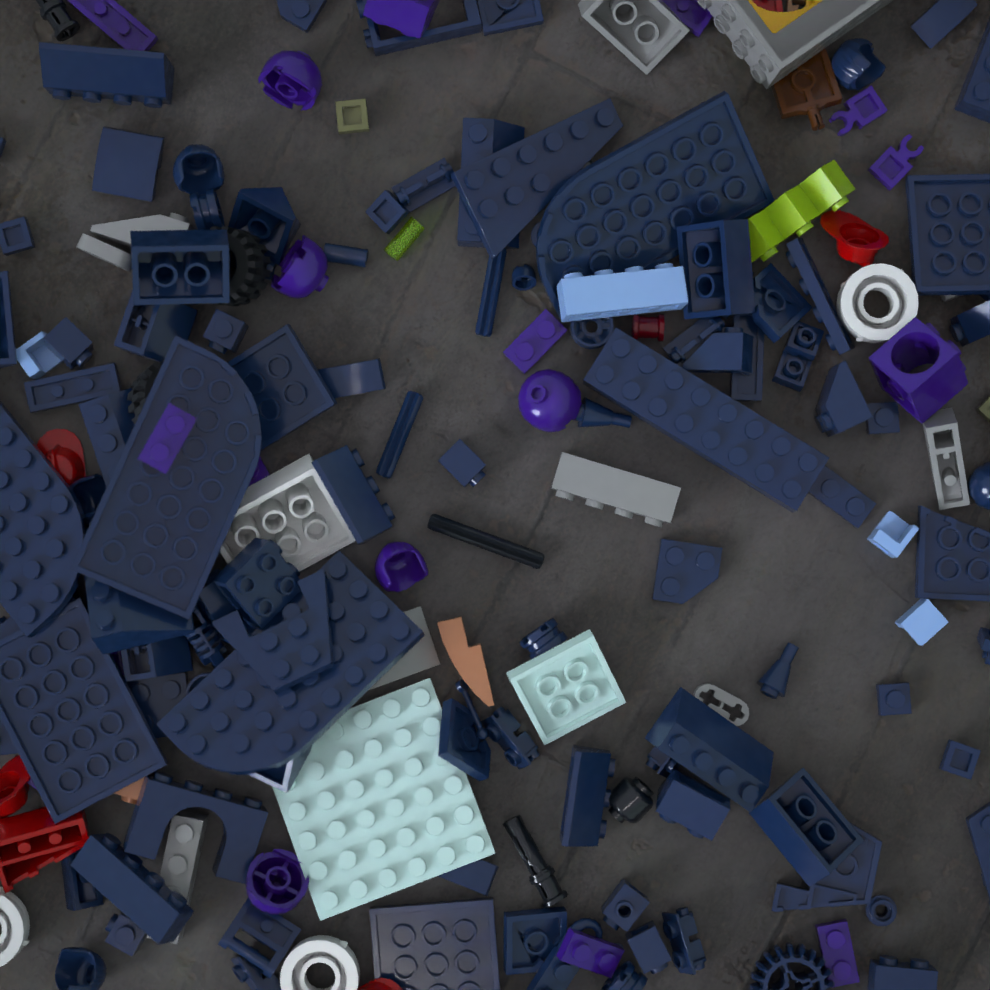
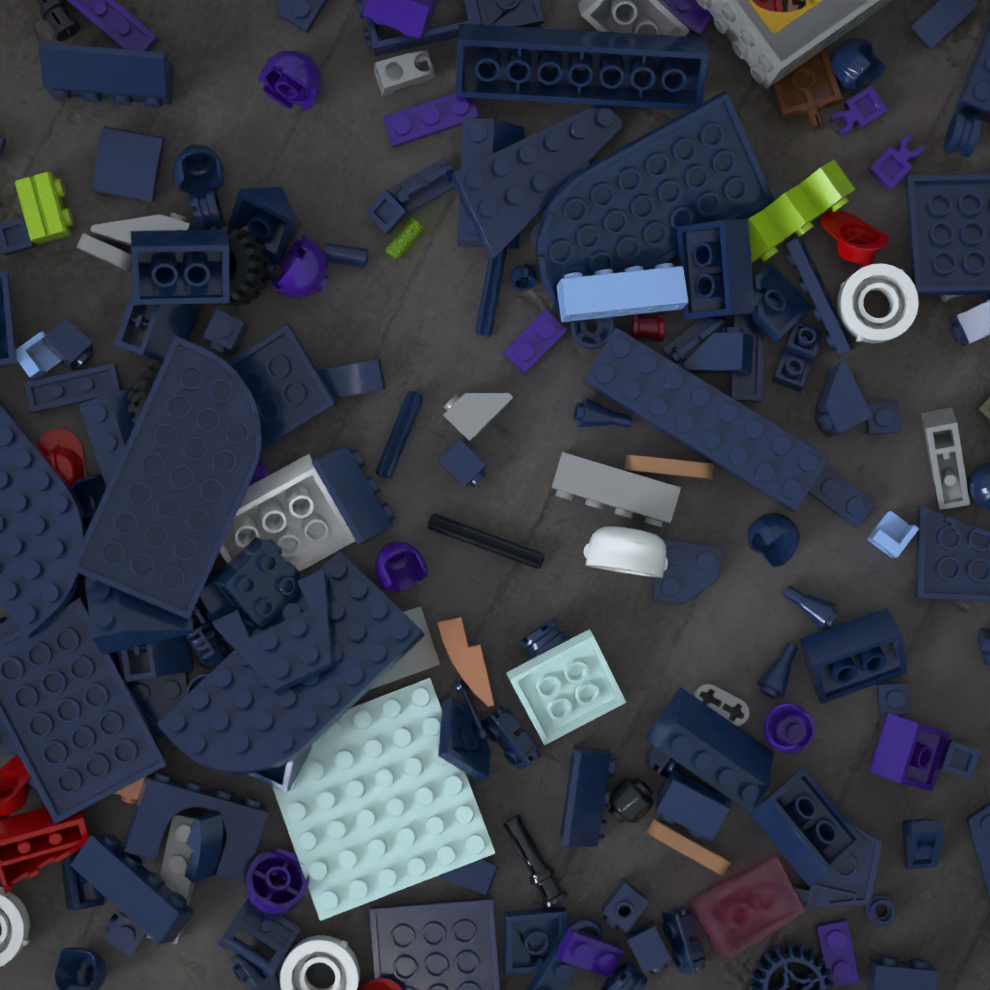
dark purple plate [138,403,197,474] -> none
olive plate [335,99,370,135] -> none
dark purple cylinder [518,369,582,433] -> none
dark purple brick [868,317,968,424] -> none
light blue panel [894,598,948,646] -> none
none -> lime brick [15,172,74,245]
none -> dark blue slope [184,811,223,883]
none -> light grey leg [374,50,436,97]
none -> dark purple plate [383,92,479,148]
none -> light grey slope [443,393,513,442]
none -> dark blue brick [456,24,709,110]
none -> white piece [584,526,668,578]
none -> medium nougat beam [624,455,715,480]
none -> medium nougat beam [646,818,732,876]
none -> clear pink slope [687,857,805,960]
none -> dark blue hair [747,512,800,567]
none -> dark purple hair [763,702,816,754]
none -> dark blue cone [782,585,839,630]
none -> dark blue slope [800,608,907,704]
none -> dark purple slope [870,713,950,791]
none -> dark blue slope [902,819,944,869]
none -> dark blue wheel [944,110,982,158]

